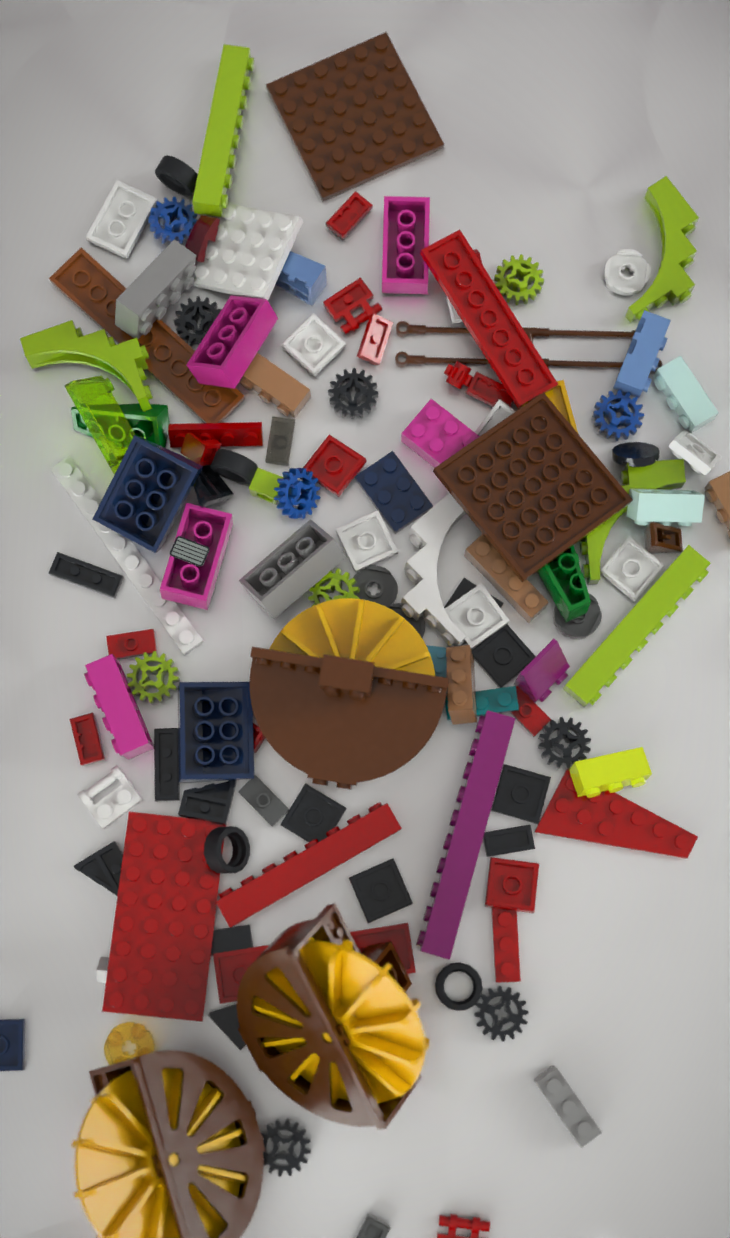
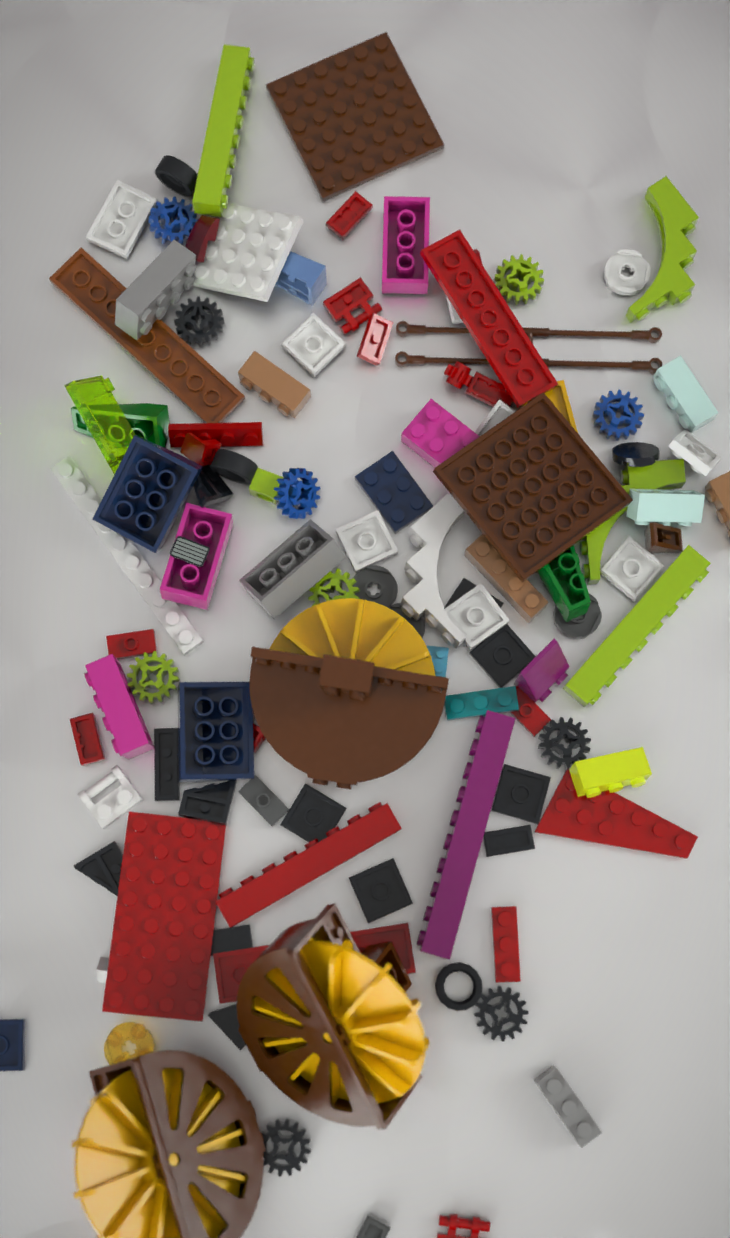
lime arch [20,320,153,412] -> none
black tile [49,552,124,599] -> none
dark pink brick [187,296,278,389] -> none
black tyre [204,826,250,873] -> none
clear smoke plate [265,416,296,466] -> none
red plate [303,434,367,497] -> none
black gear [328,368,378,419] -> none
medium nougat brick [446,645,477,725] -> none
red plate [485,857,539,913] -> none
medium blue wedge [613,310,671,398] -> none

